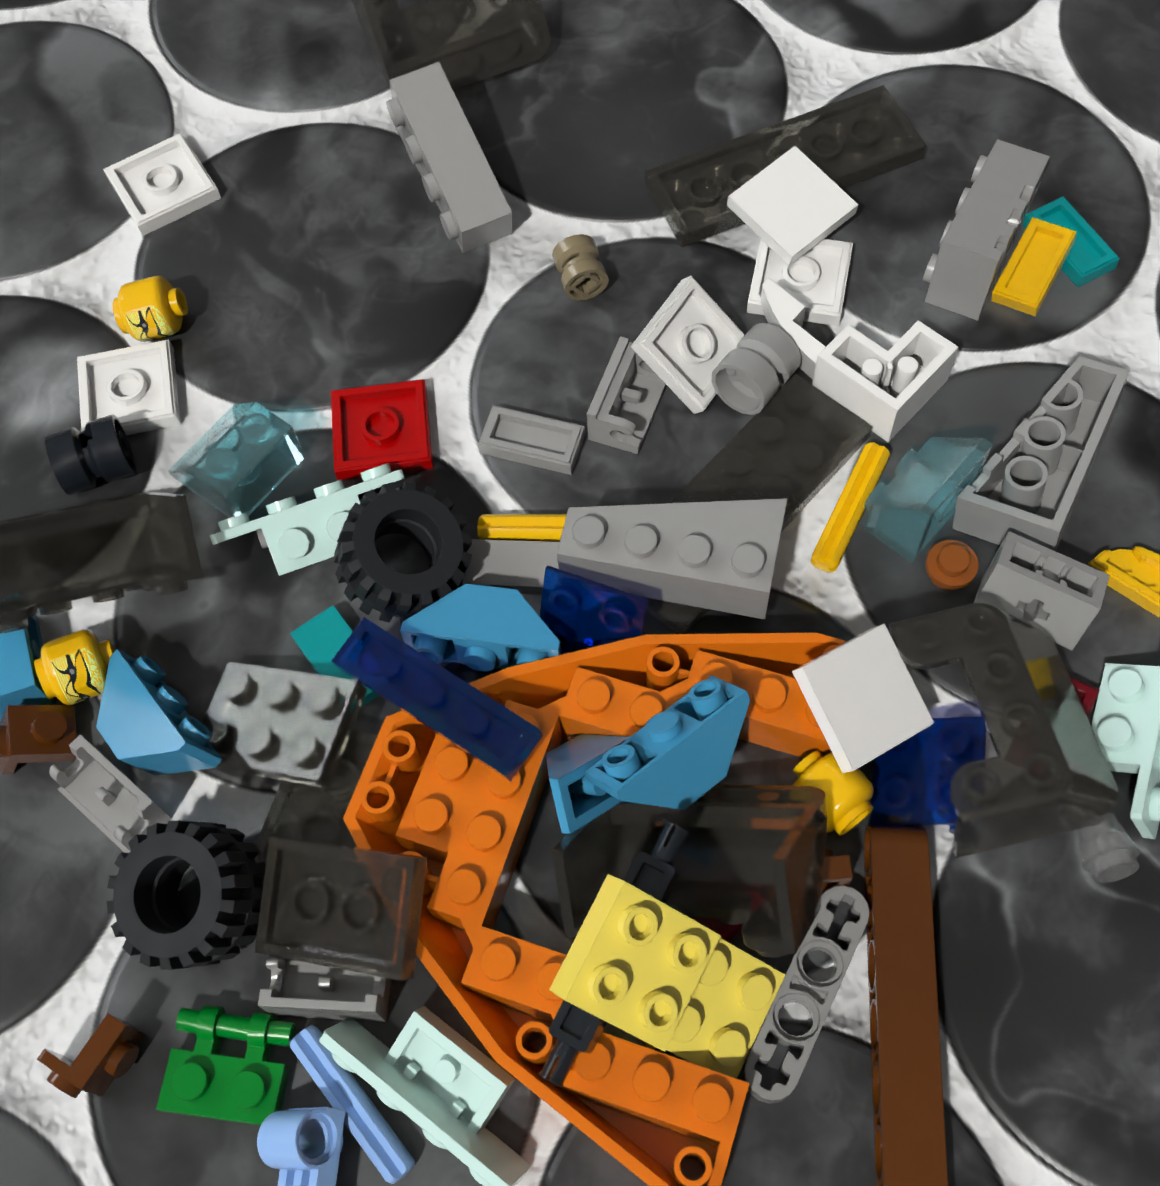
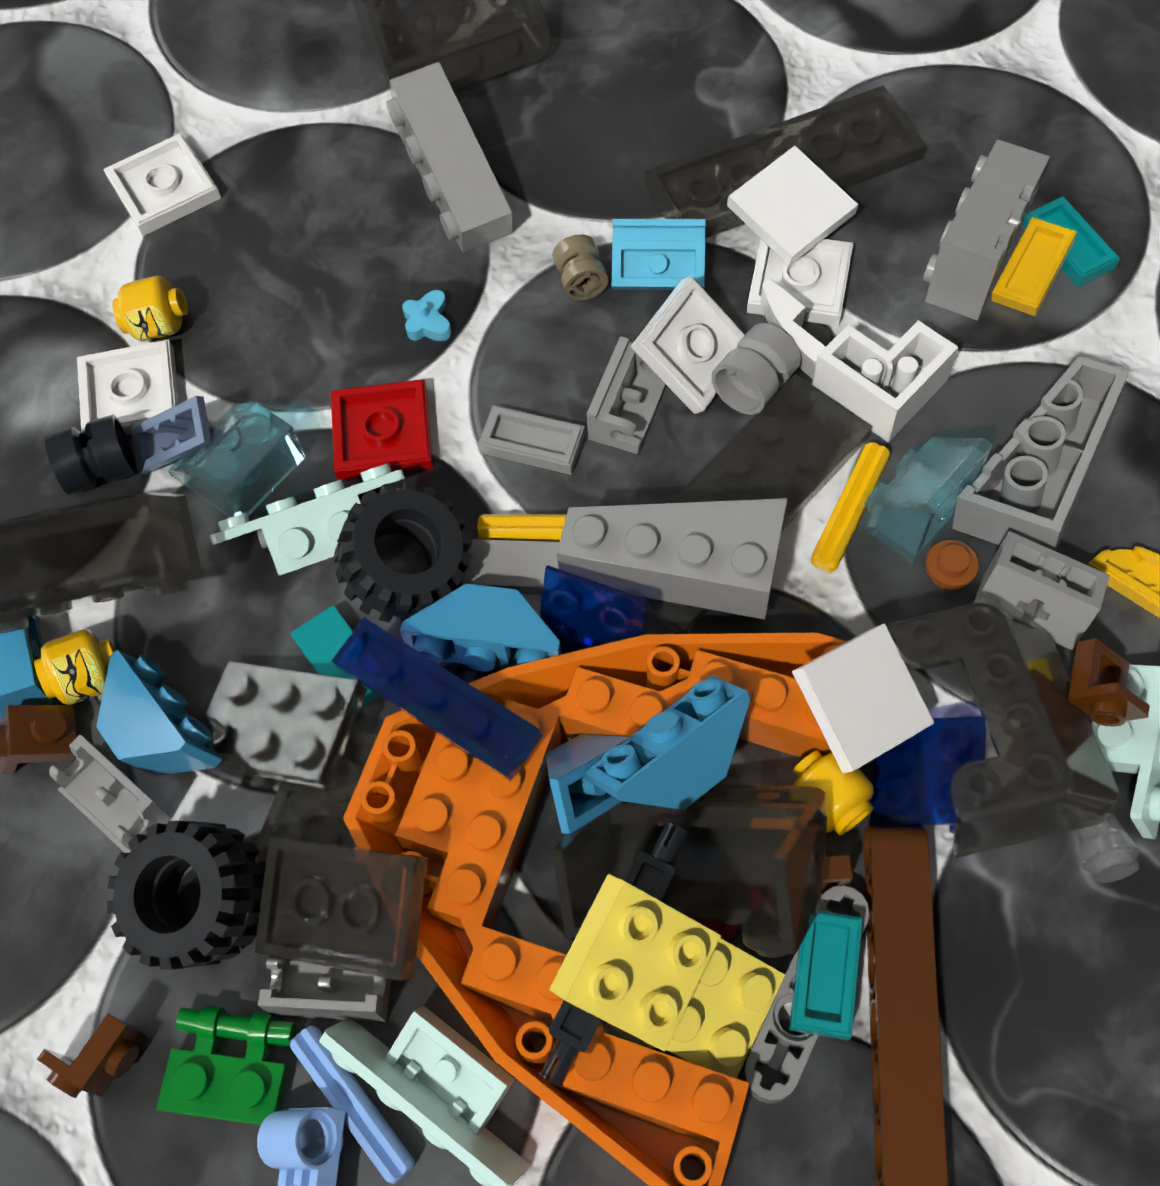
none -> sand blue slope [131,396,212,474]
none -> medium azure piece [402,290,452,341]
none -> medium azure plate [612,219,706,290]
none -> teal tile [789,908,863,1041]
none -> reddish brown bracket [1068,638,1150,727]

